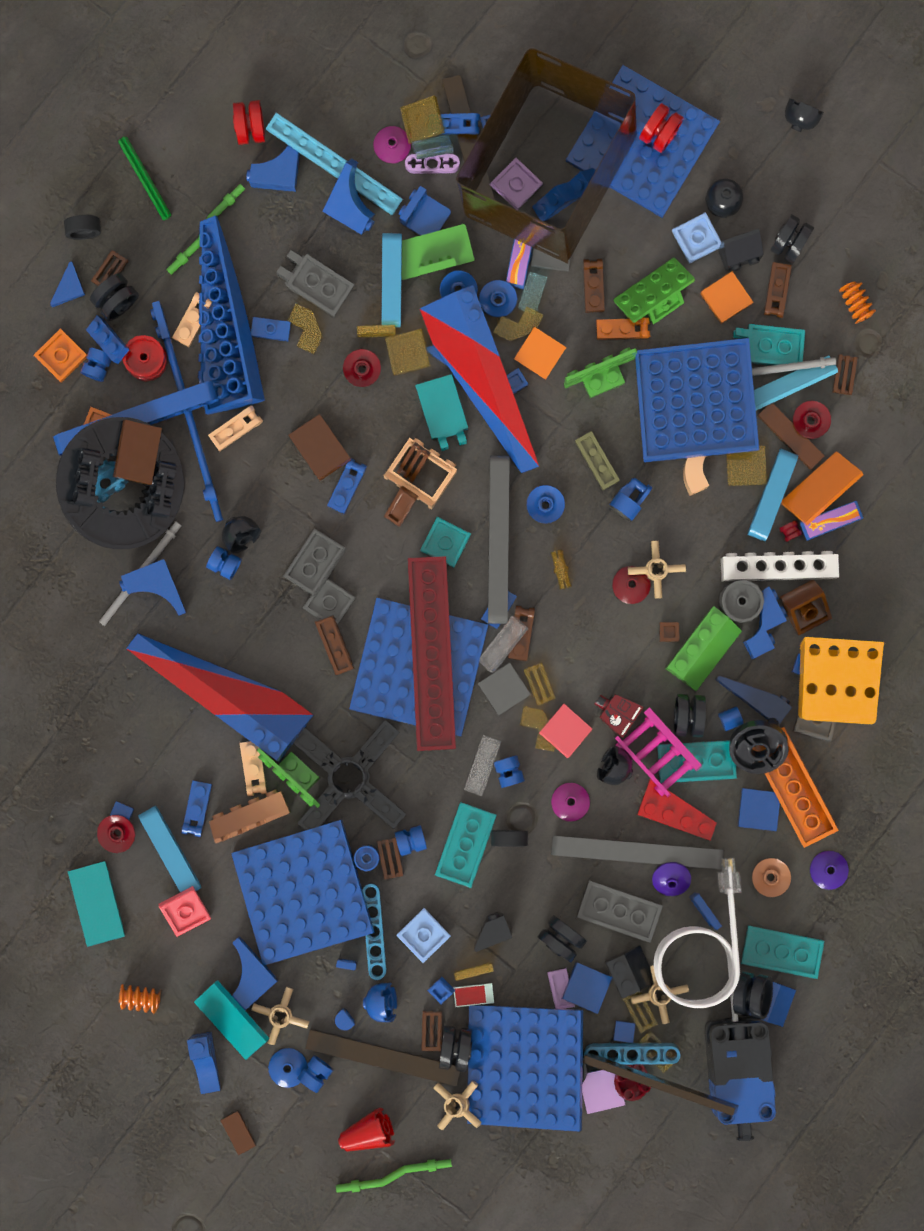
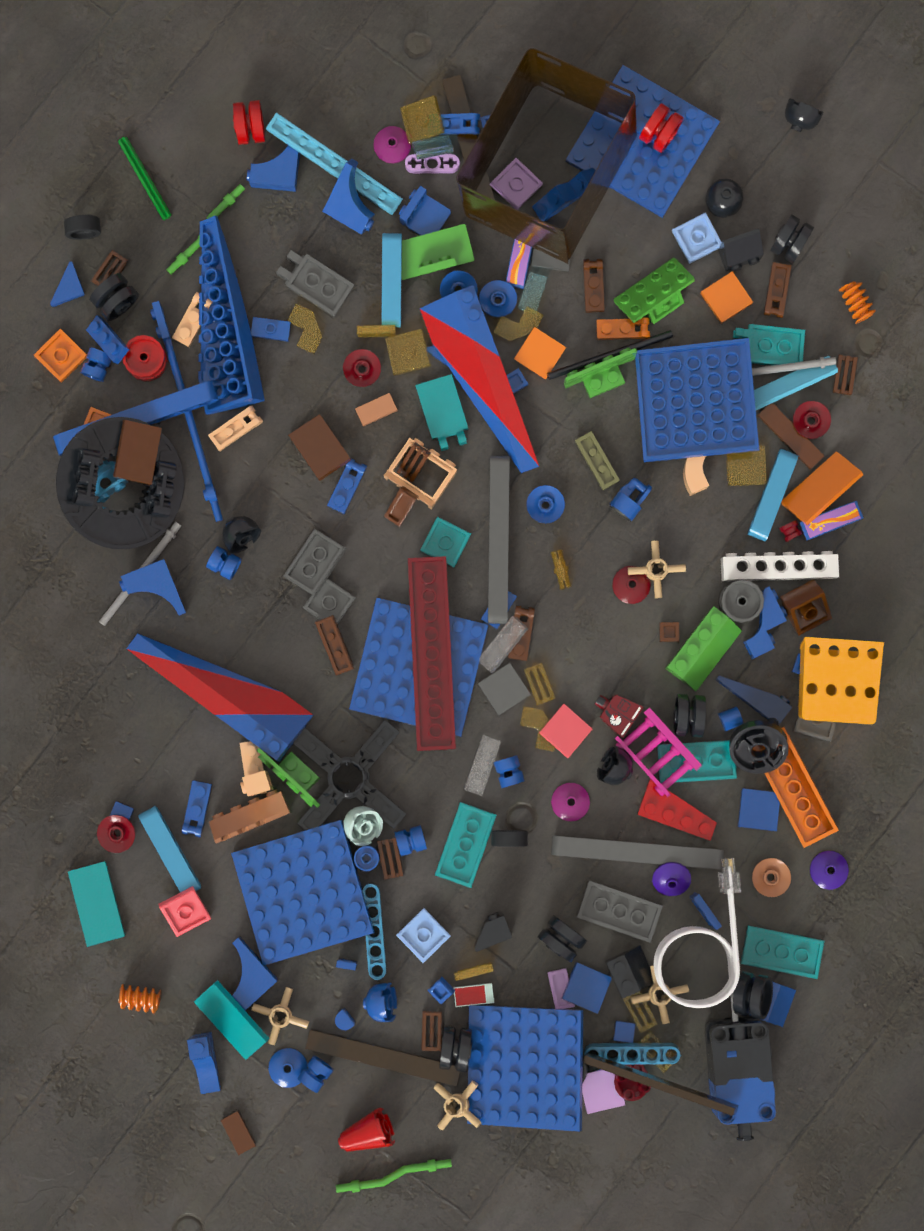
none -> light nougat brick [240,770,273,796]
none -> light aqua cylinder [343,806,383,846]
none -> nougat tile [355,393,397,427]
none -> black piece [547,330,673,380]

